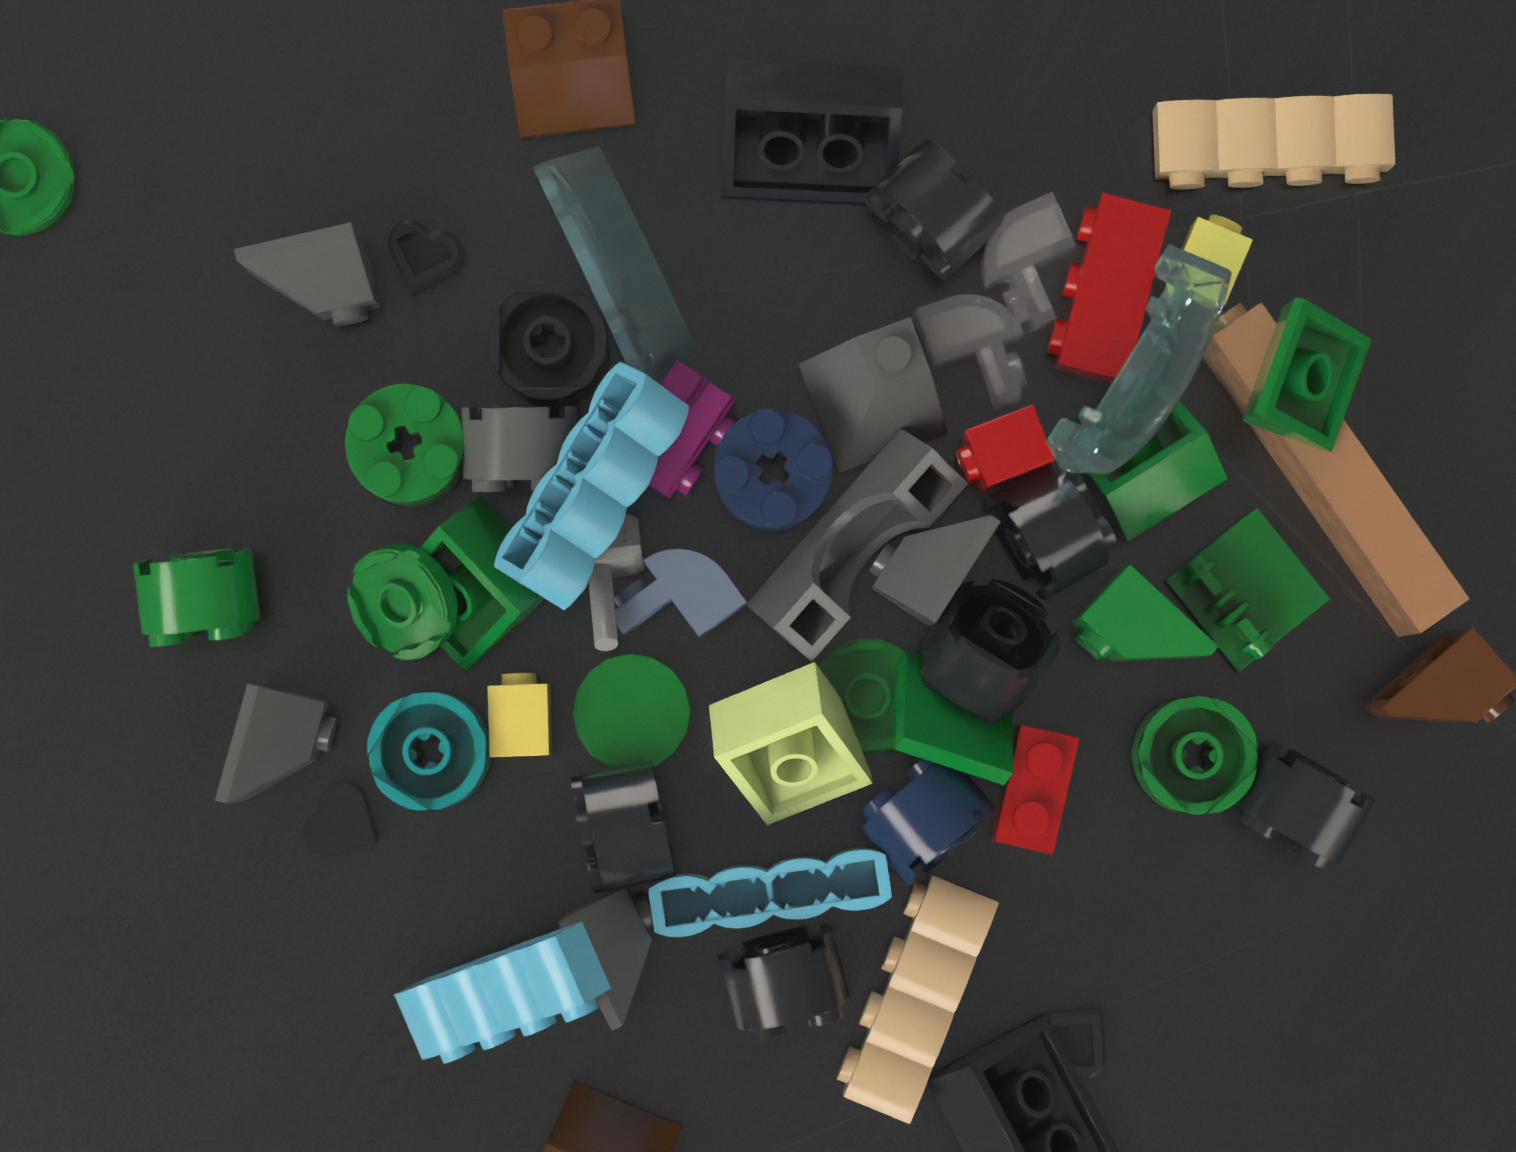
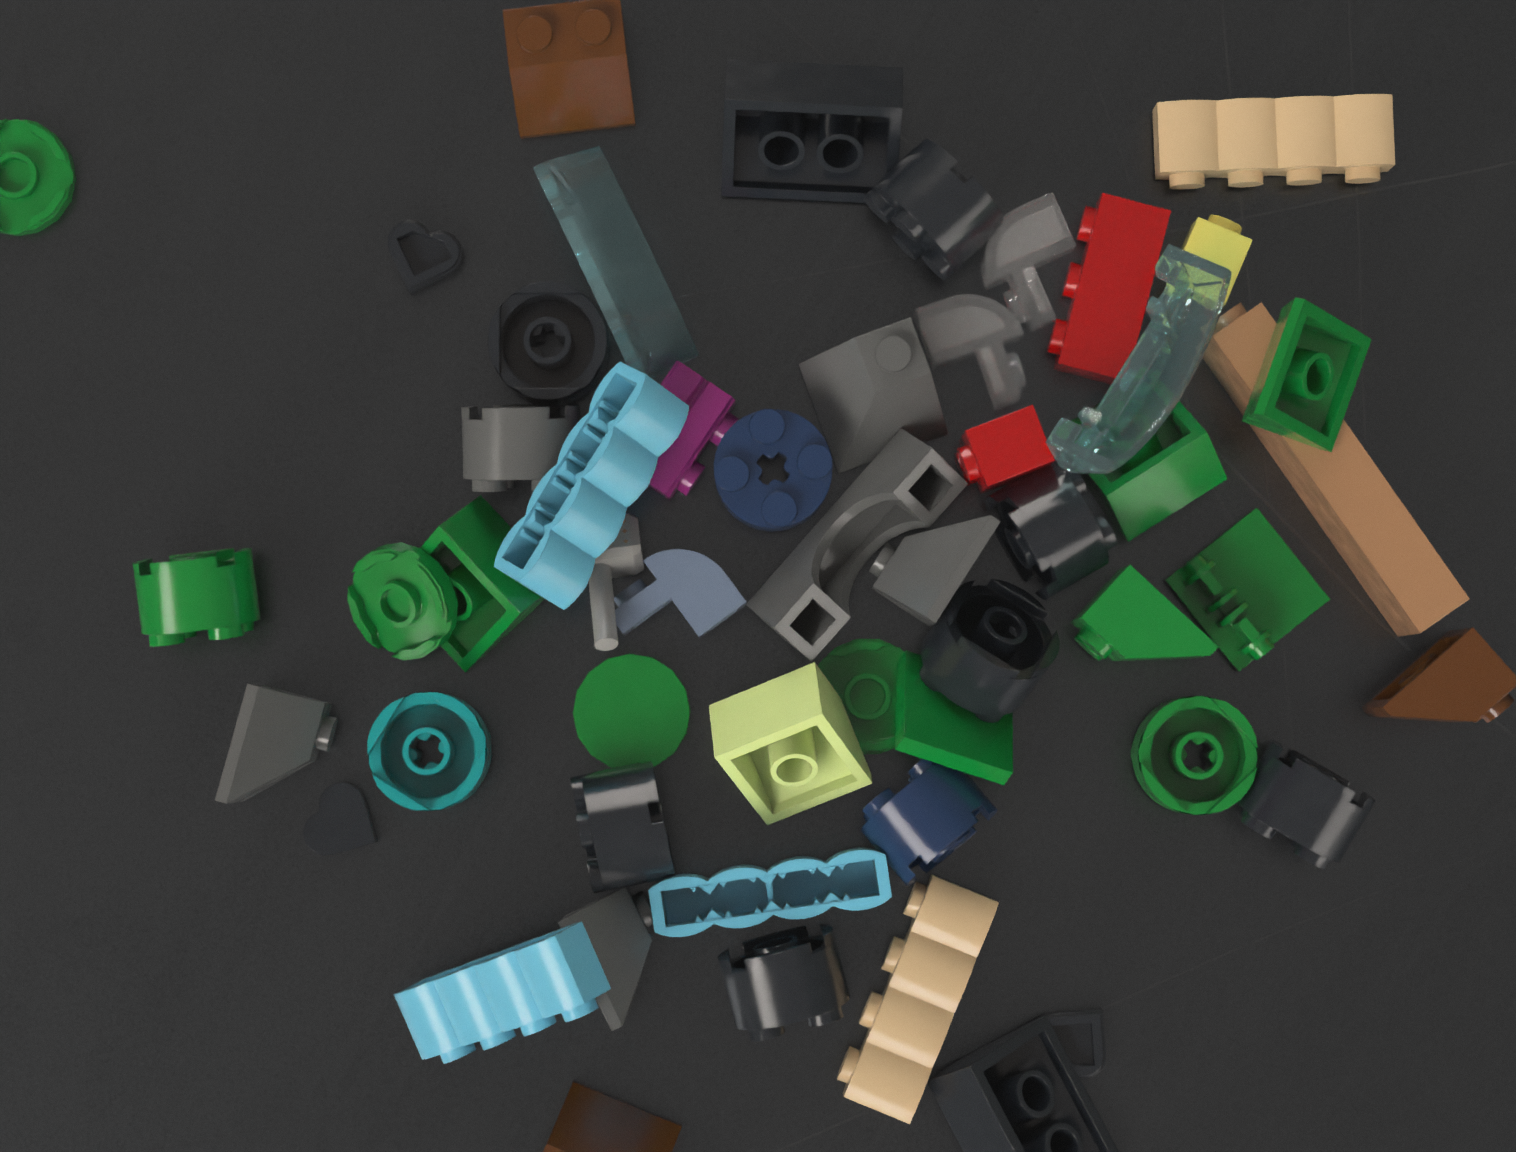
dark grey slope [234,222,381,326] -> none
green brick [345,384,464,507] -> none
light yellow brick [487,673,553,757] -> none
red brick [990,725,1079,855] -> none

